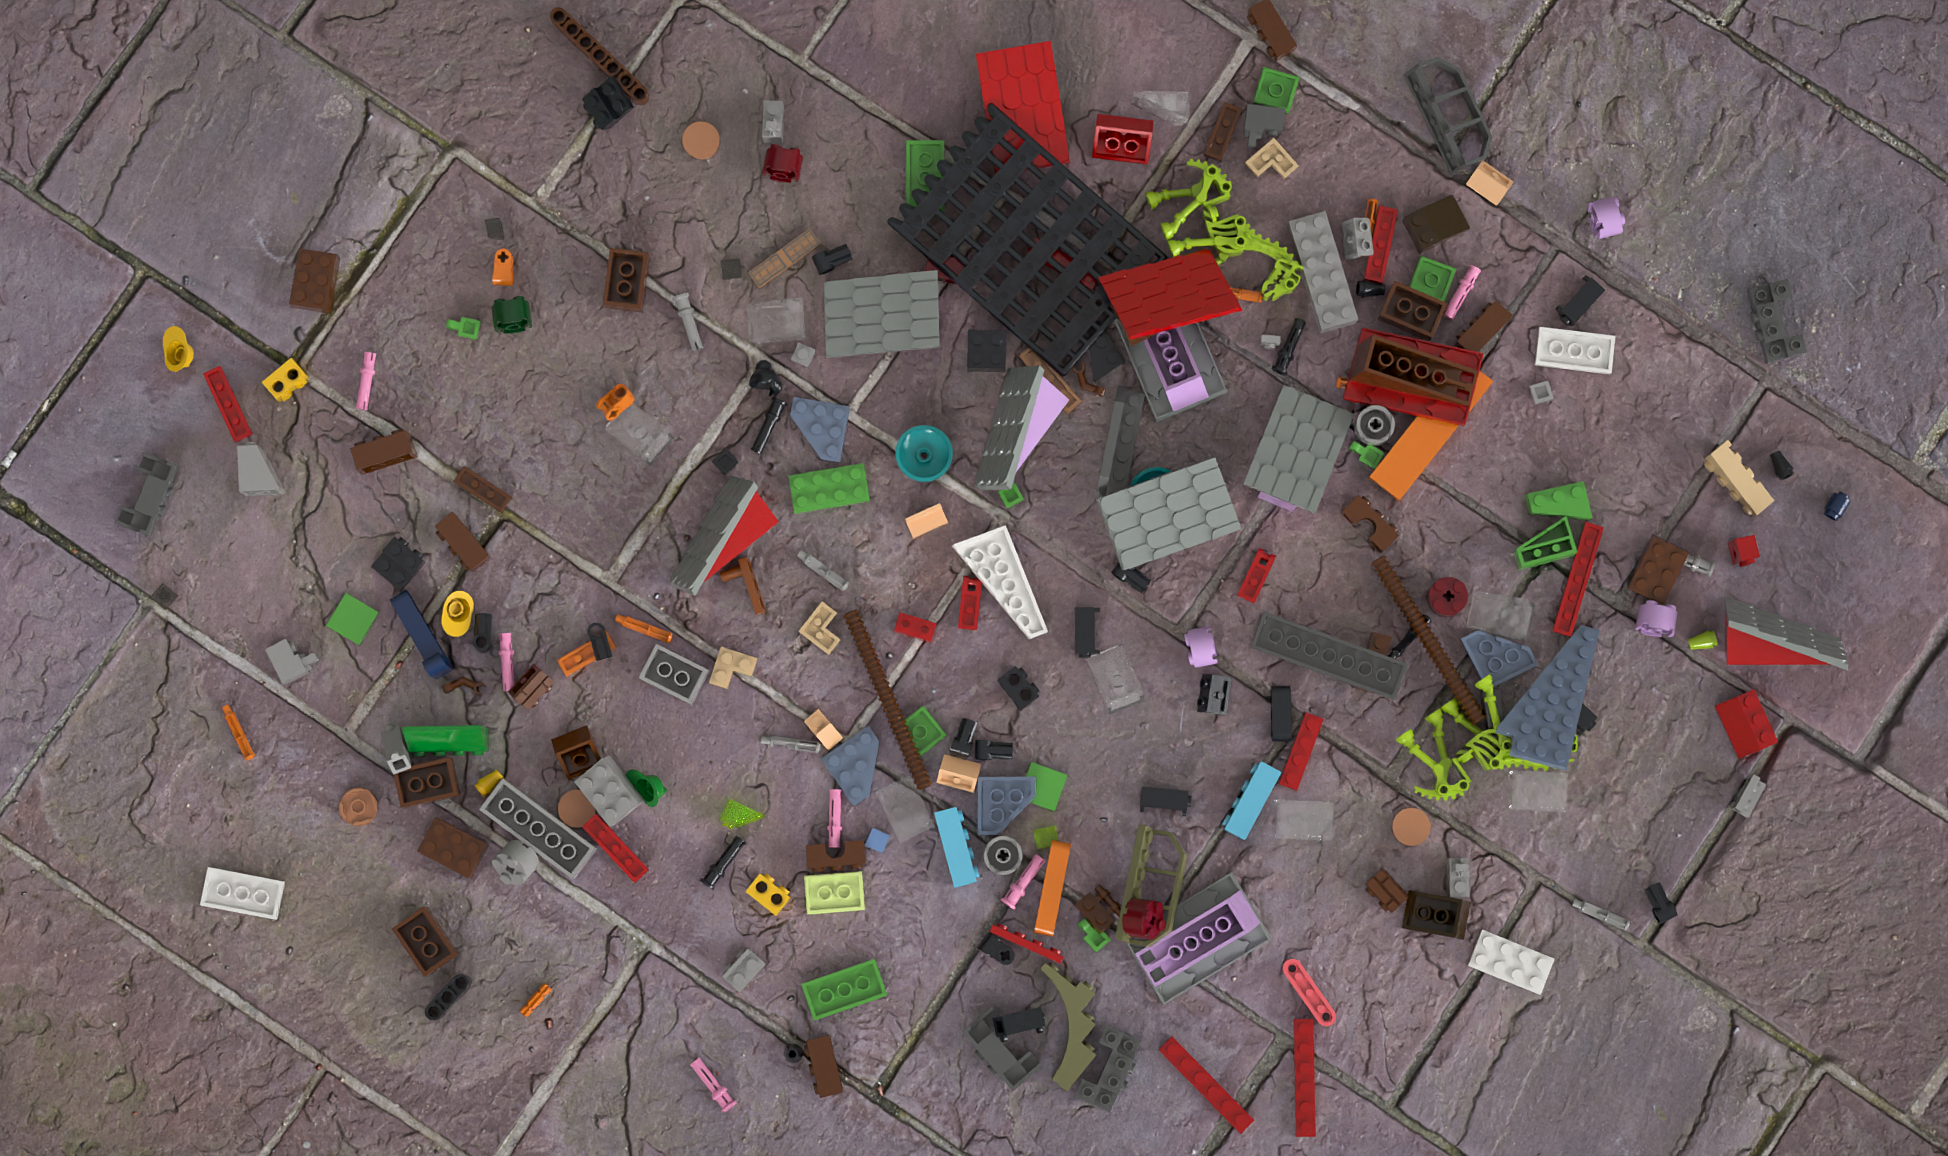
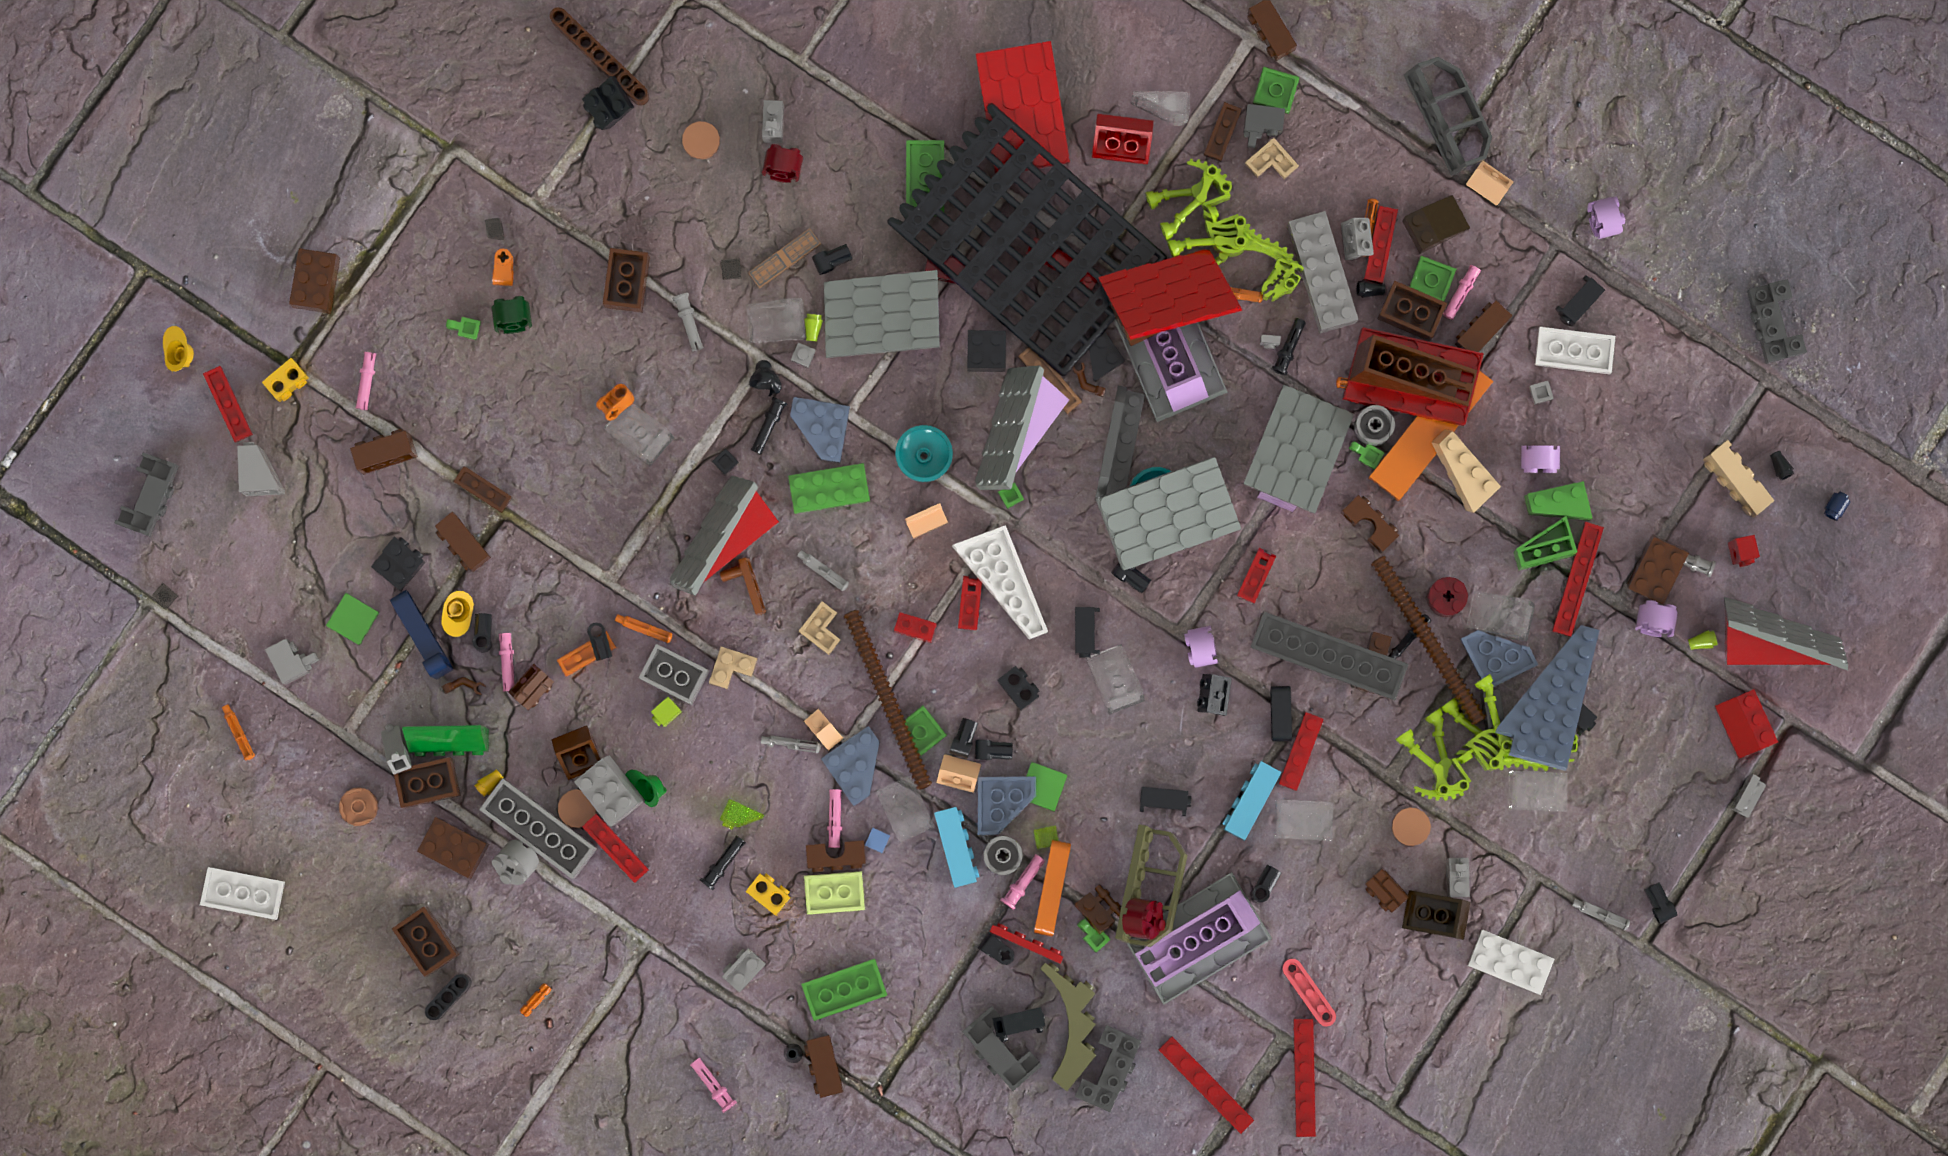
none -> lime brick [651,697,682,727]
none -> lime cone [804,314,823,341]
none -> black piece [1251,865,1281,903]
none -> tan wedge [1431,429,1501,513]
none -> lavender brick [1521,446,1560,473]

